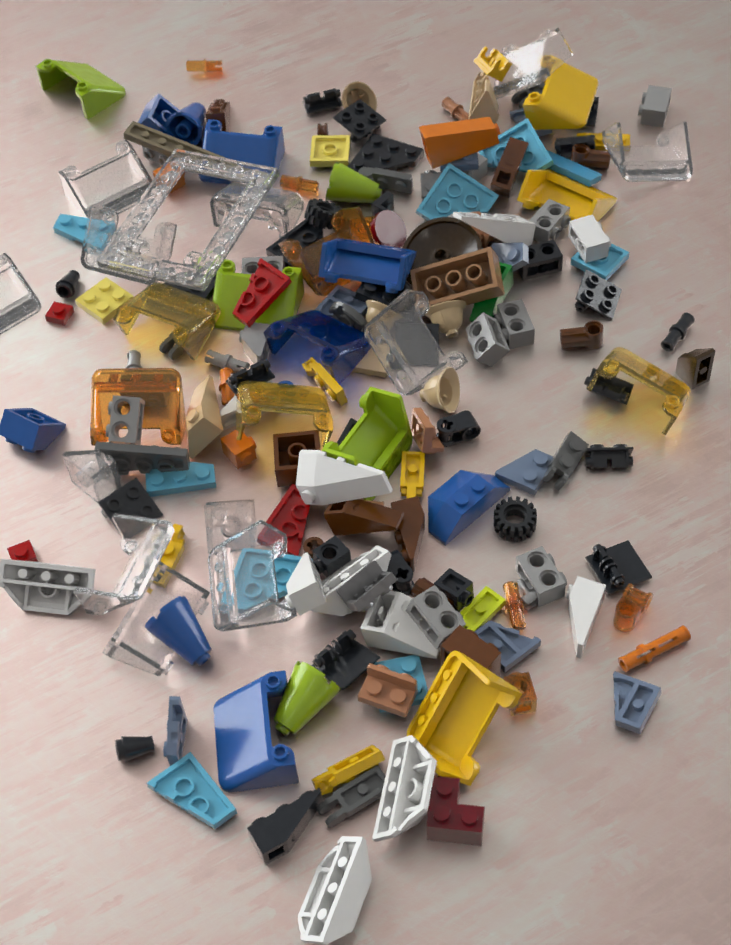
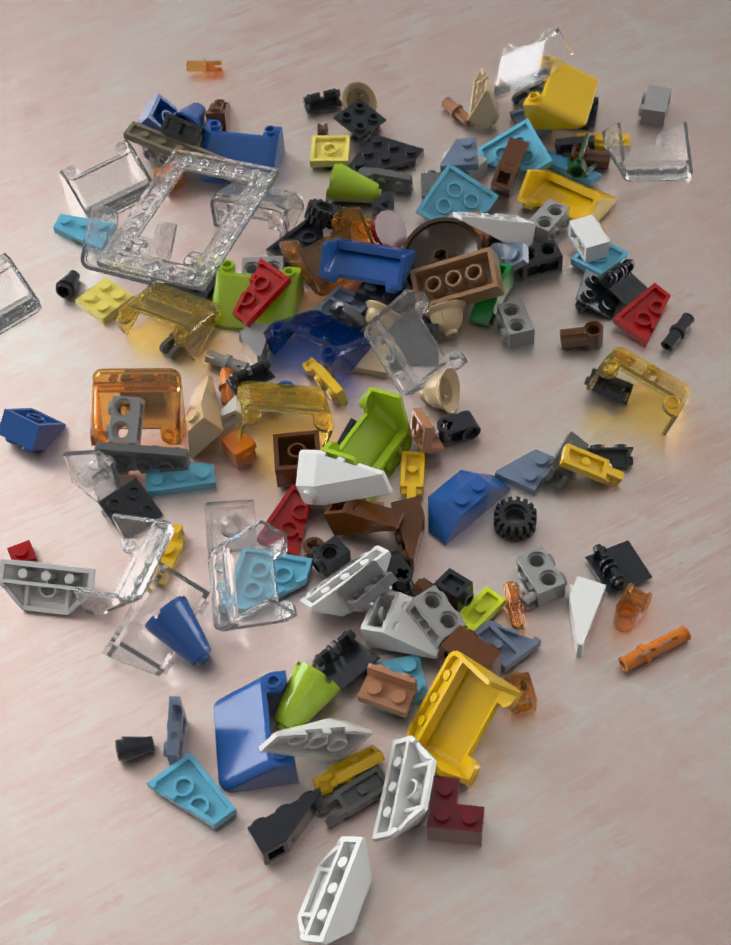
lime windscreen [35,59,126,119] -> none
red plate [45,301,74,326] -> none
light grey pin [125,350,142,378] -> none
clear orange axle [280,175,319,193] -> none
white slope [285,552,327,616] -> none
orange slope [419,117,500,169] -> none
light grey brick [465,313,510,367] -> none
yellow hinge [473,46,512,82] -> none
sand blue wing [613,671,661,734] -> none
dark brown slope [675,348,715,390] -> none
none -> black brick [160,113,205,147]
none -> white wedge [259,718,373,762]
none -> yellow hinge [559,443,624,485]
none -> dark green plant [566,132,598,179]
none -> black hinge [596,259,647,306]
none -> red wing [613,282,671,348]

